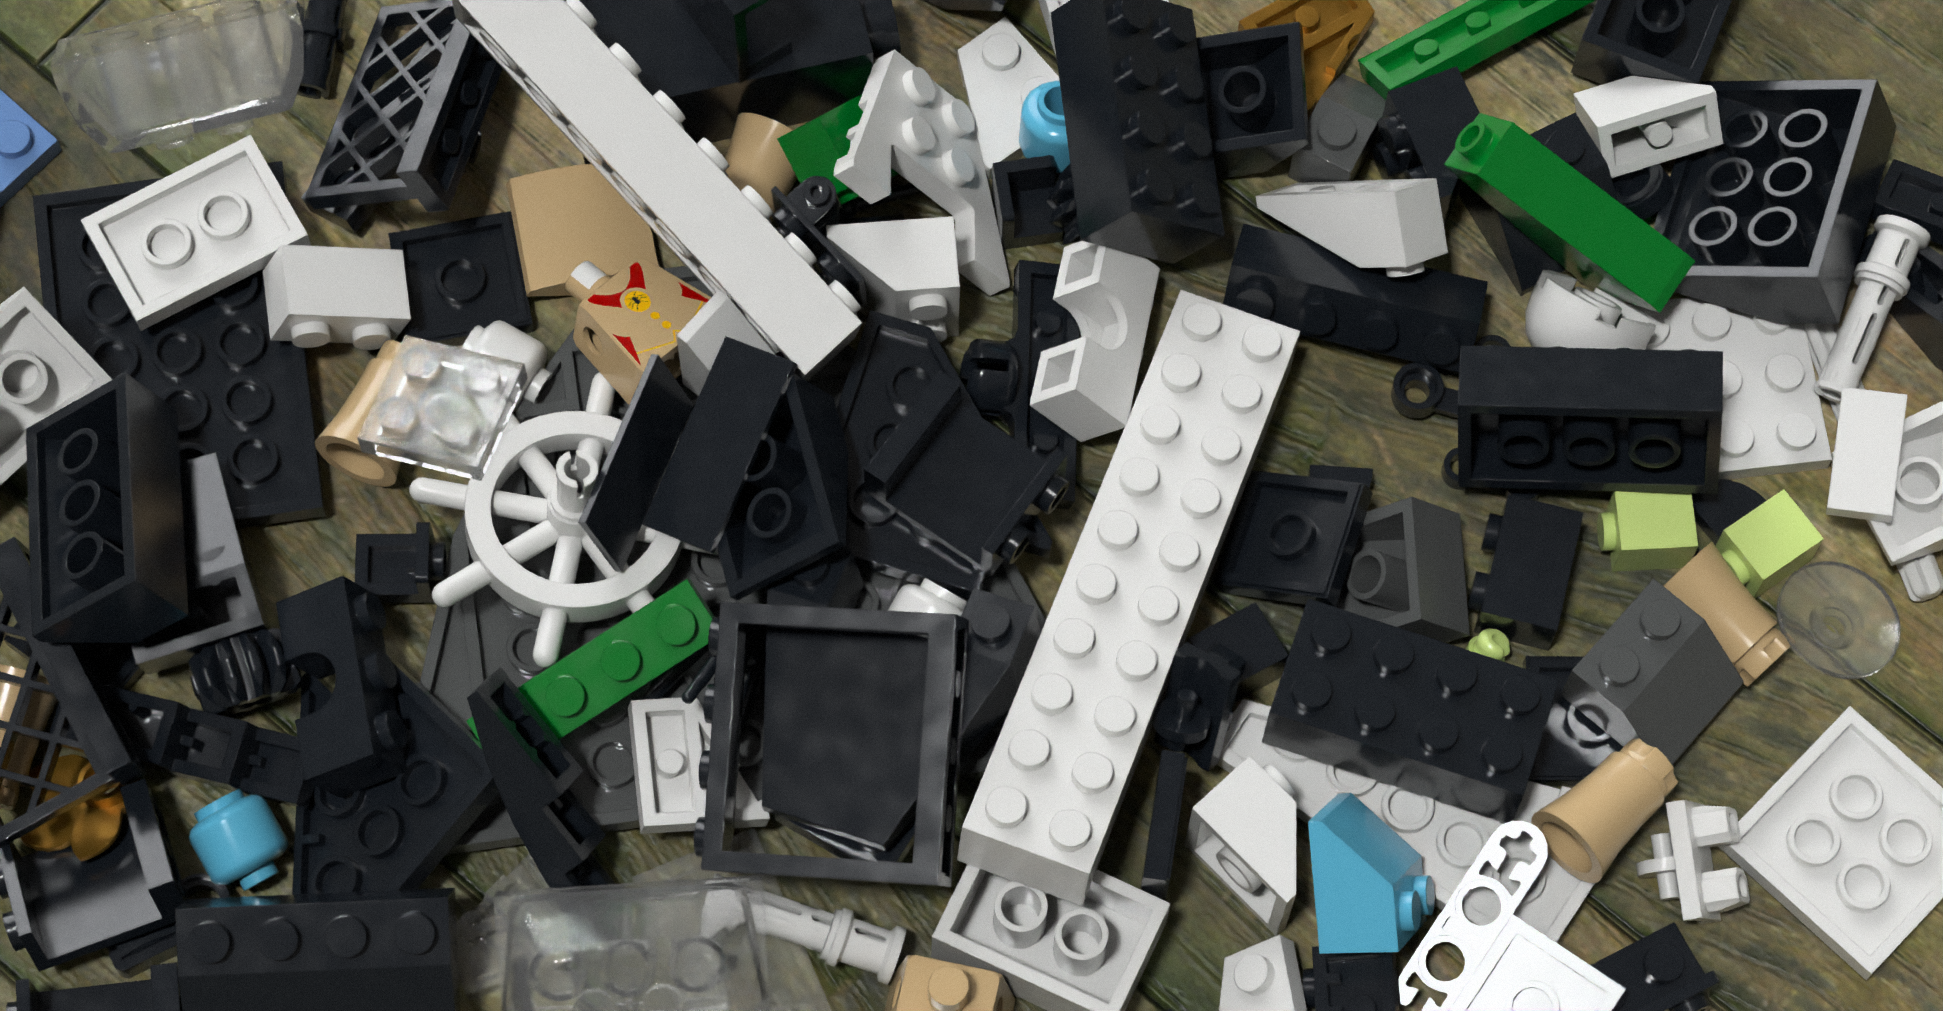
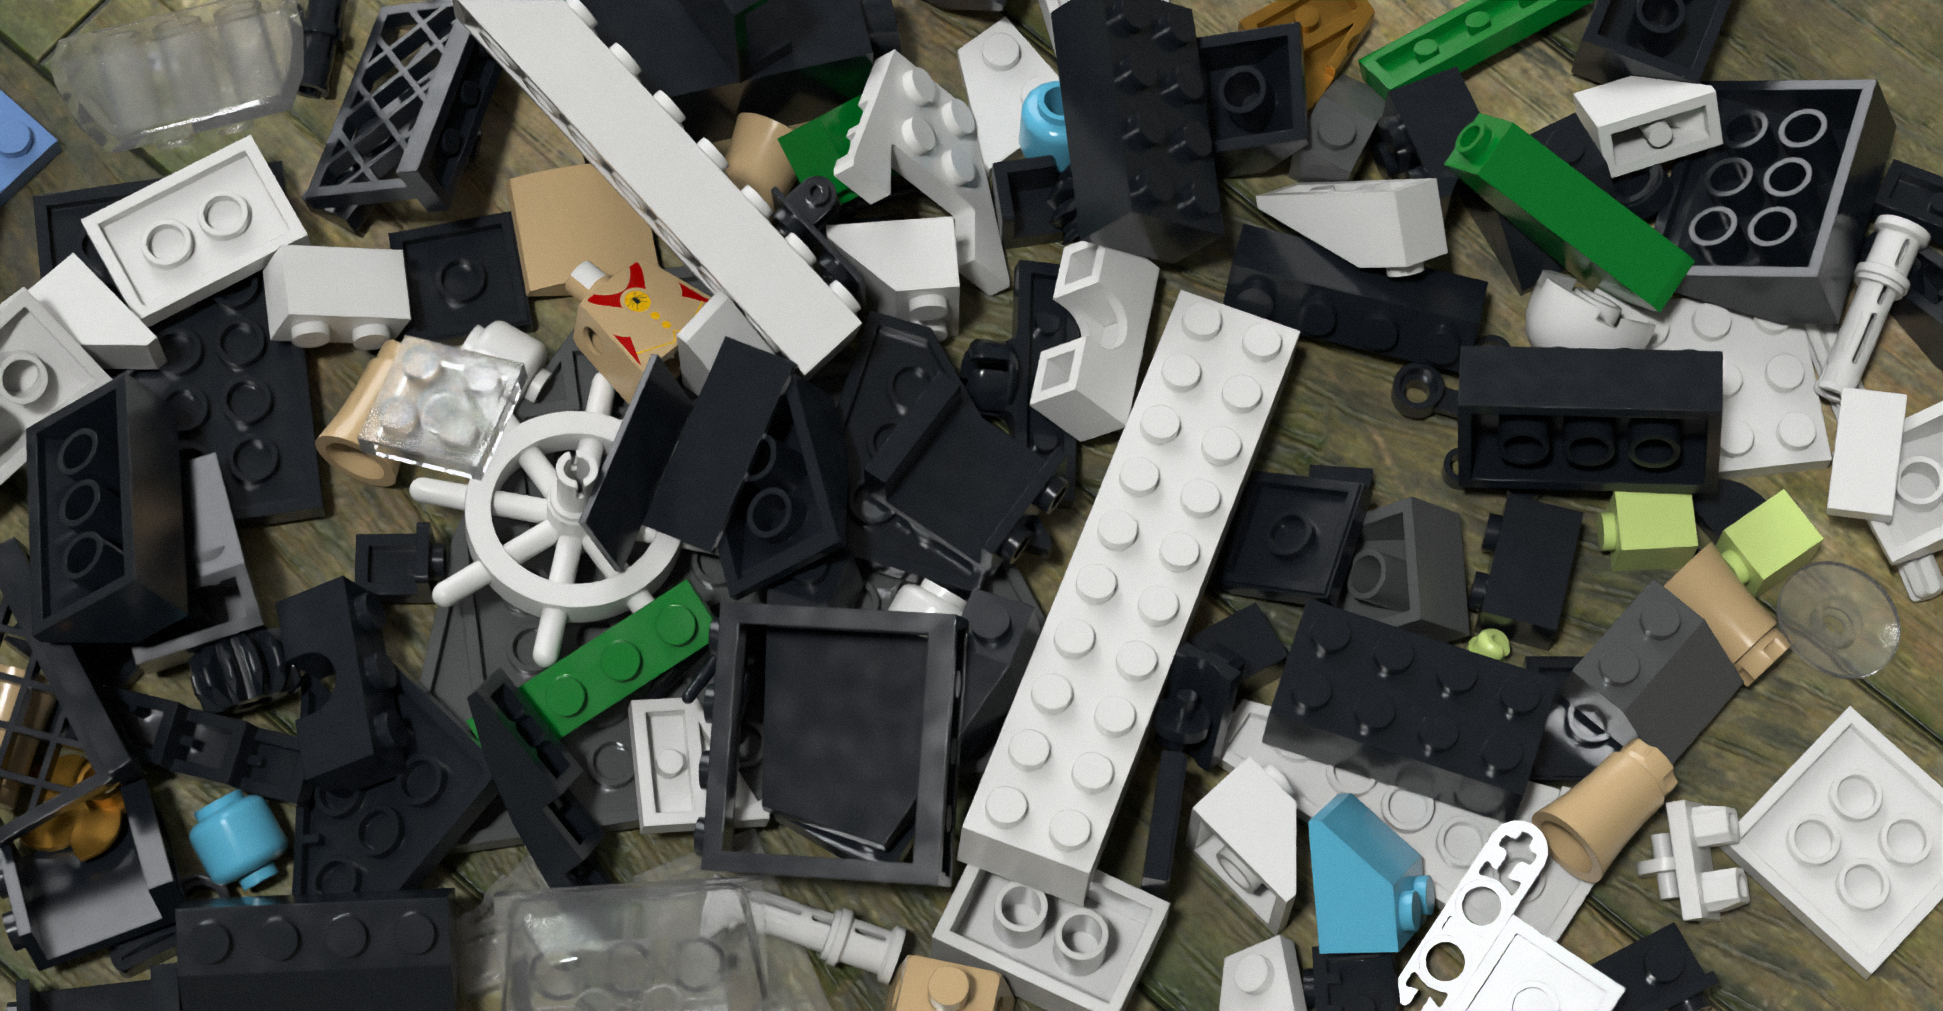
none -> white slope [28,253,167,370]

